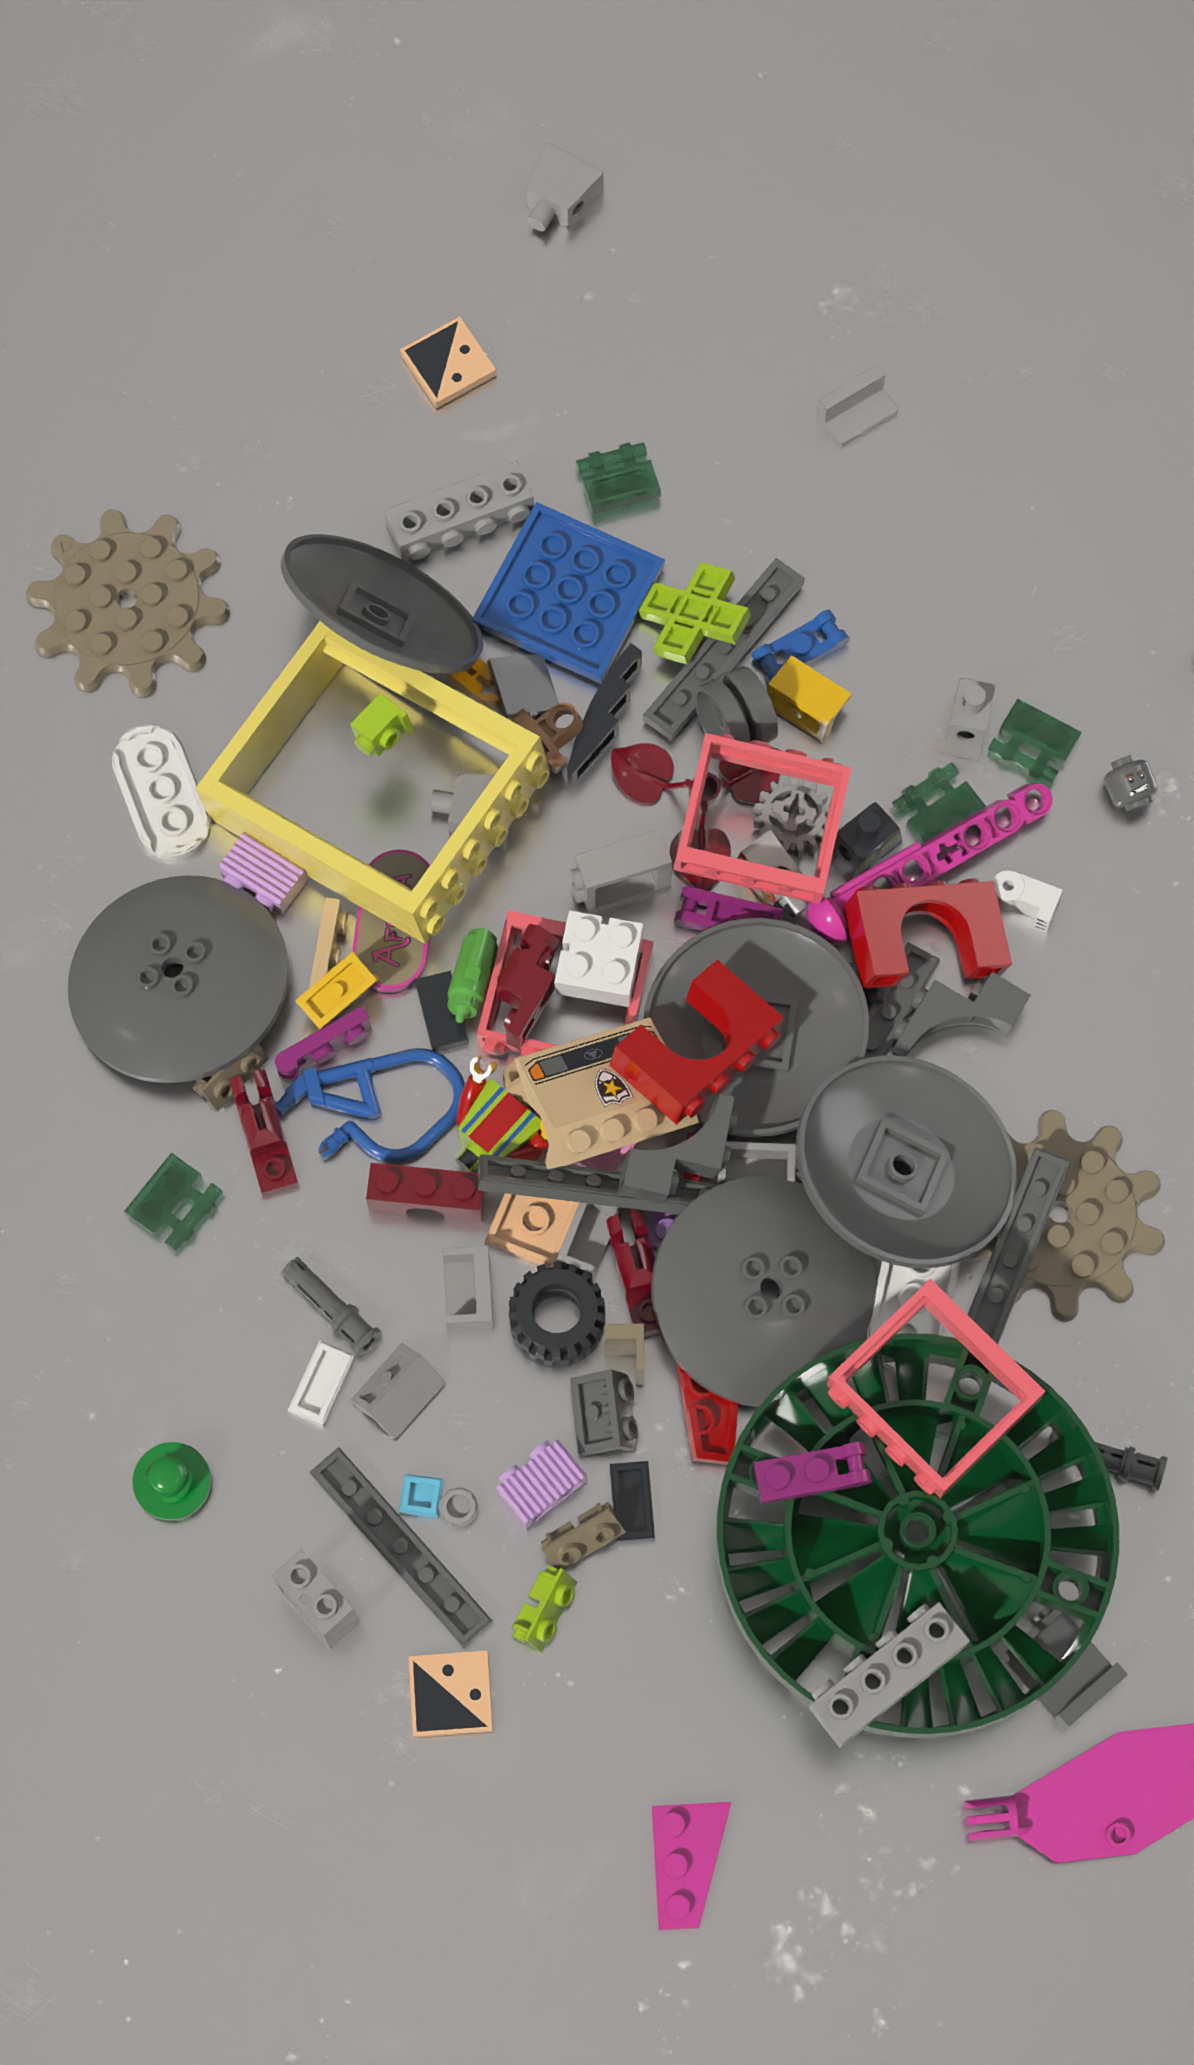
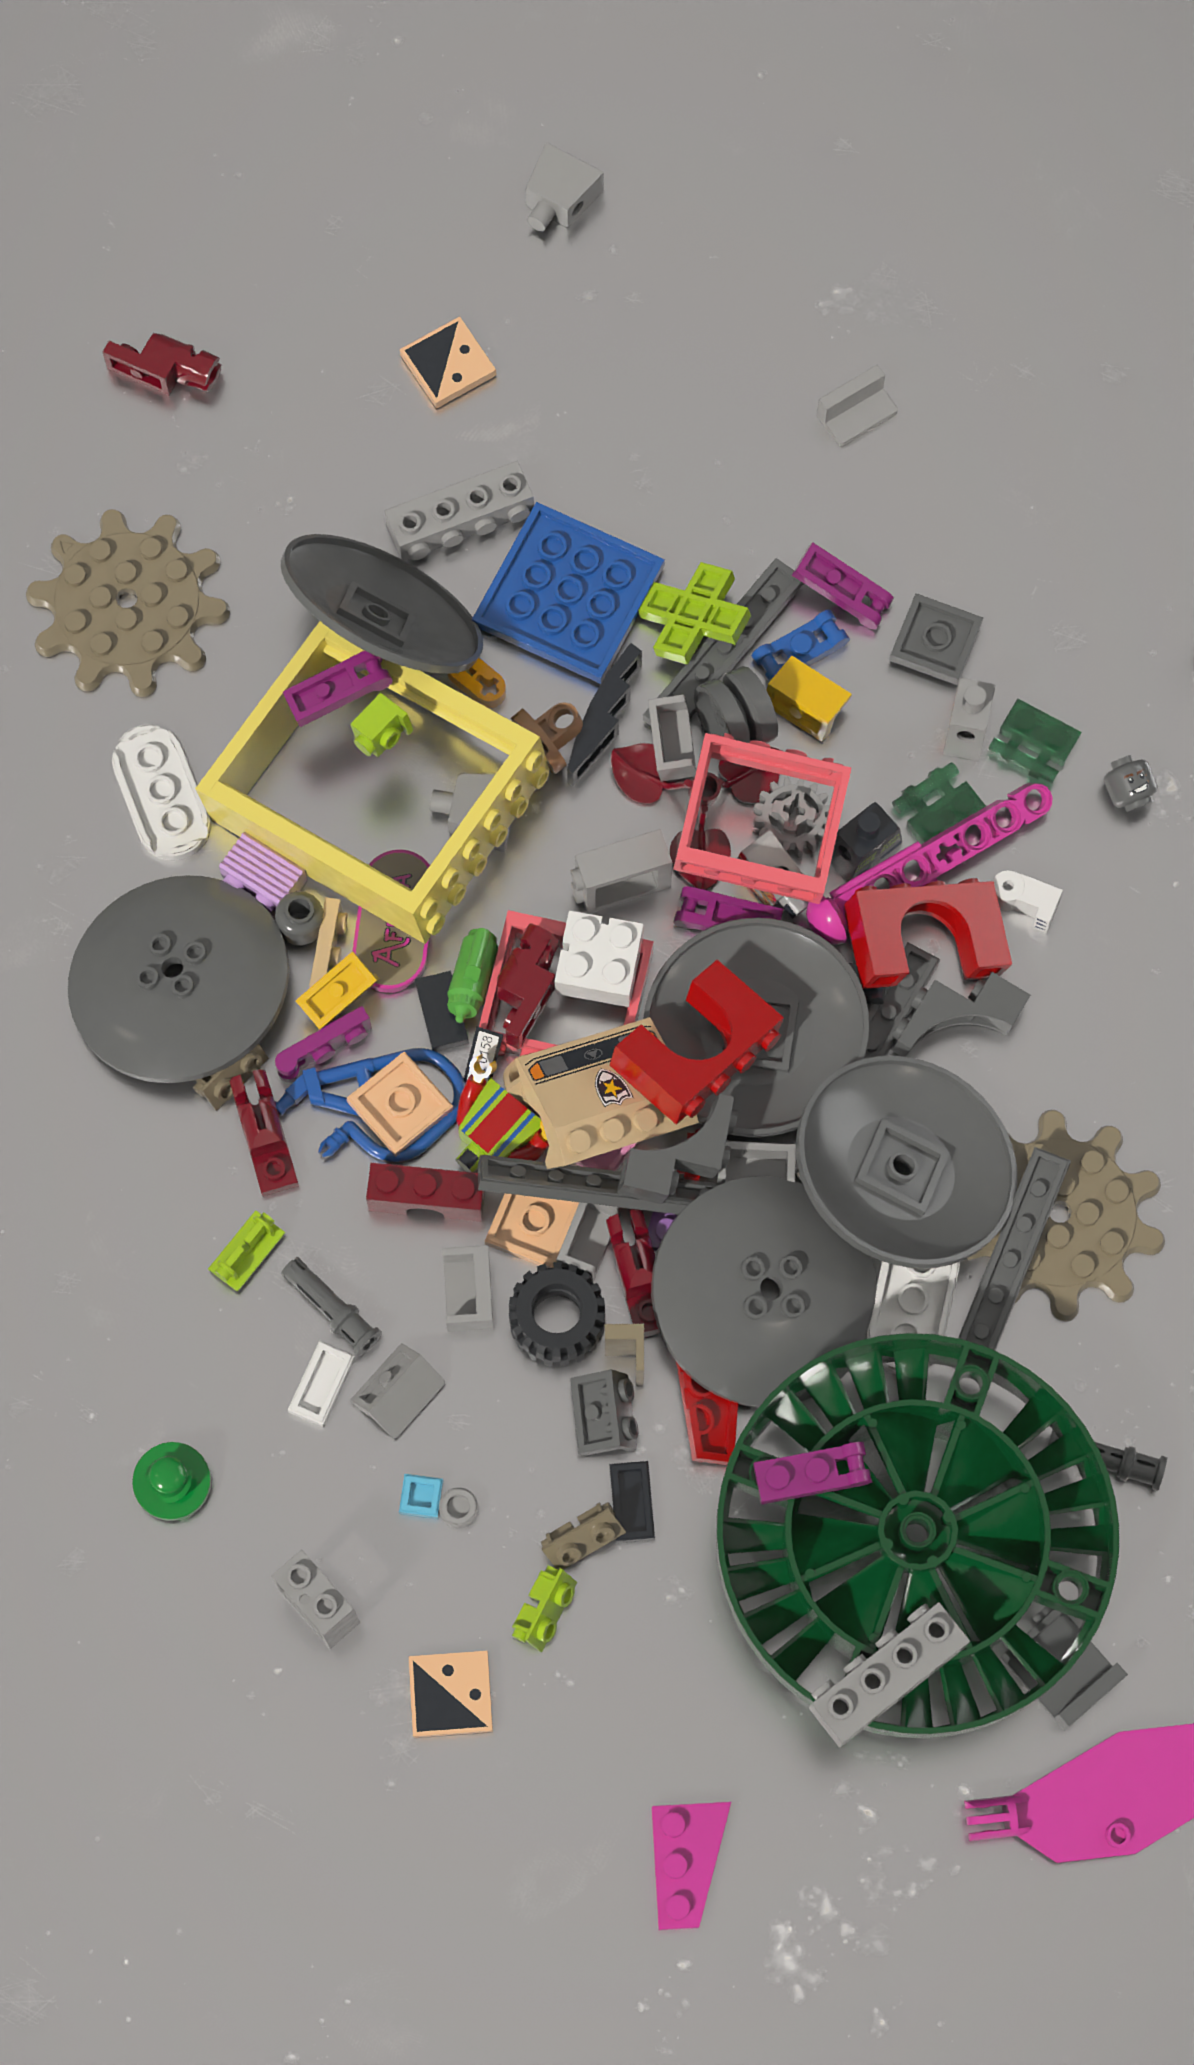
clear green plate [124,1152,223,1252] -> none
dark grey tile [309,1447,493,1649] -> none
piece [487,653,559,718] -> none
lavender brick [497,1439,587,1529] -> none
clear green plate [575,442,661,515] -> none
coral window [827,1279,1045,1499] -> none
none -> dark red plate [102,333,222,395]
none -> lime hinge [208,1210,285,1292]
none -> dark grey head [275,891,323,945]
none -> magenta plate [283,651,393,727]
none -> light nougat tile [346,1051,453,1157]
none -> sticker [464,1026,503,1084]
none -> light grey panel [648,695,696,781]
none -> magenta plate [792,542,894,630]
none -> dark grey plate [889,593,984,685]

